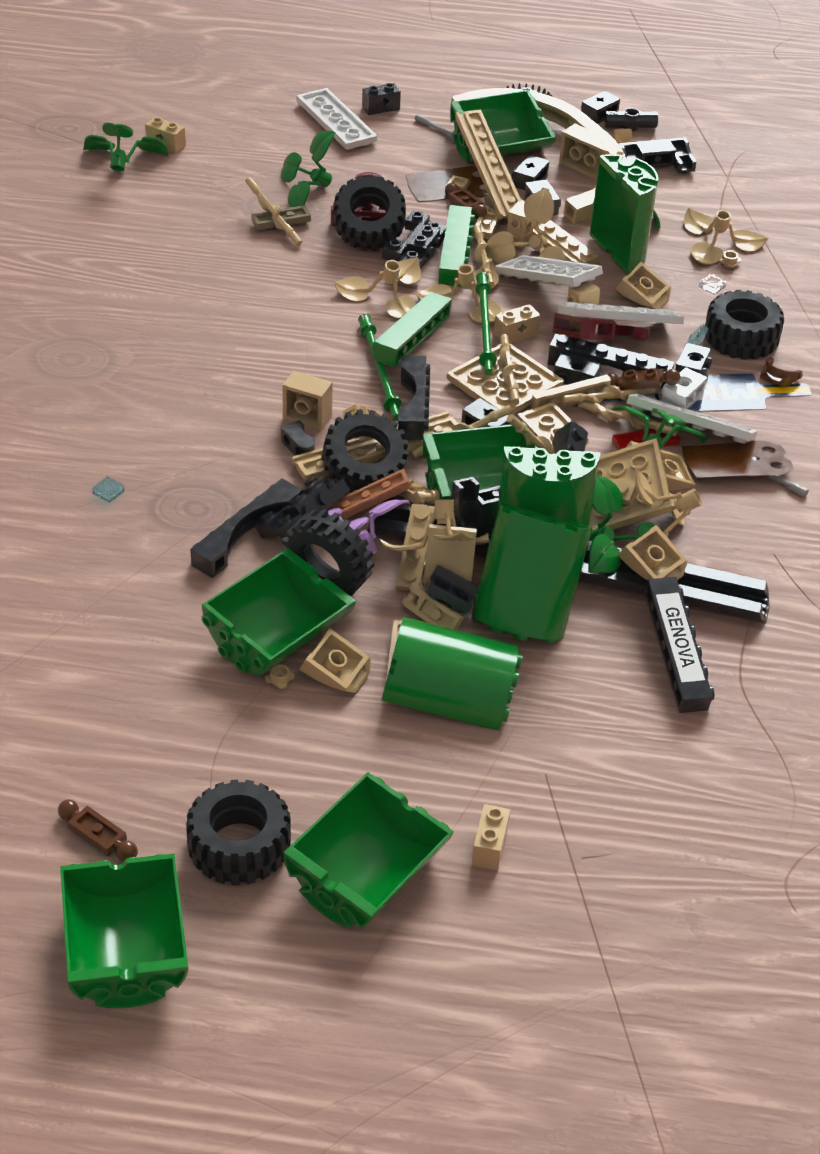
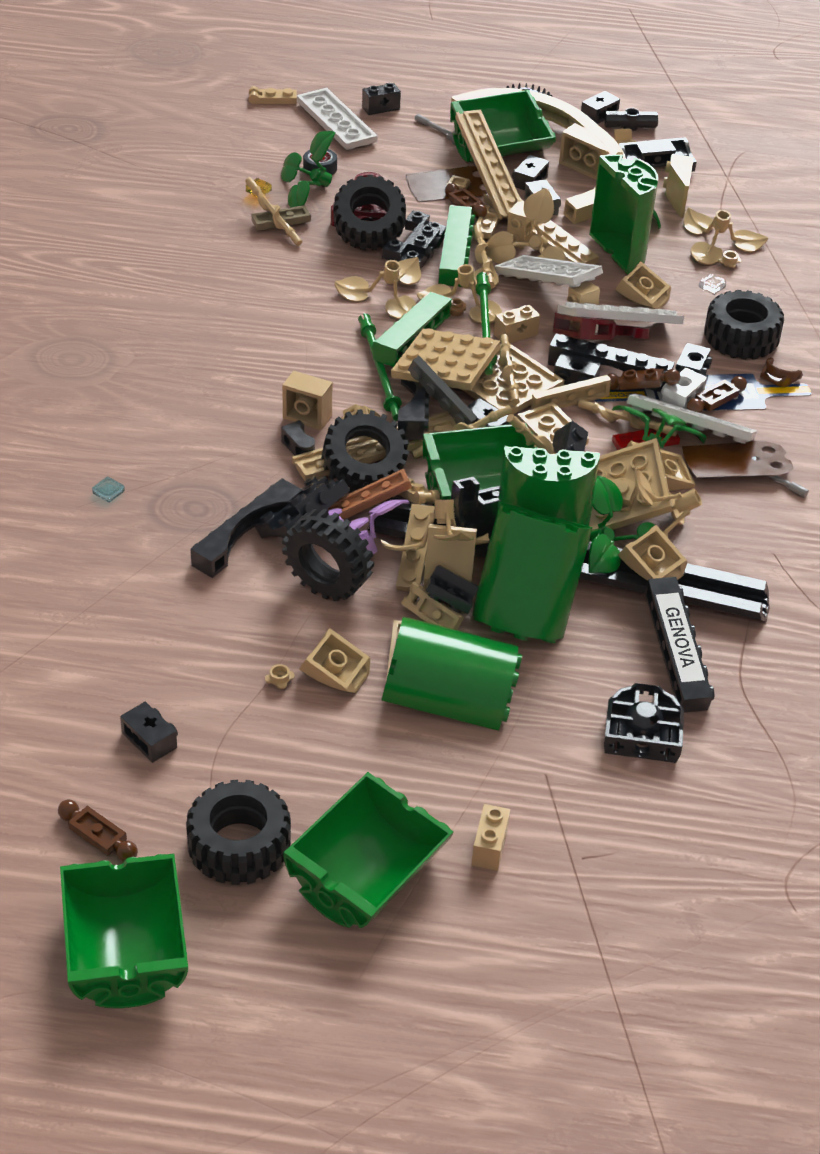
green plant [83,122,168,172] -> none
tan brick [145,117,186,154] -> none
green cylinder [201,548,356,675] -> none
tan piece [562,385,661,404] -> none
clear light blue tile [686,324,708,345] -> none
none -> black brick [120,701,178,763]
none -> clear yellow plate [246,178,272,197]
none -> tan plate [249,86,297,104]
none -> black wheel [303,149,337,175]
none -> tan plate [391,328,500,391]
none -> dark grey plate [408,356,477,425]
none -> medium nougat plate [450,298,467,316]
none -> black connector [604,683,684,763]
none -> tan slope [663,154,694,218]
none -> reddish brown plate [687,376,747,413]

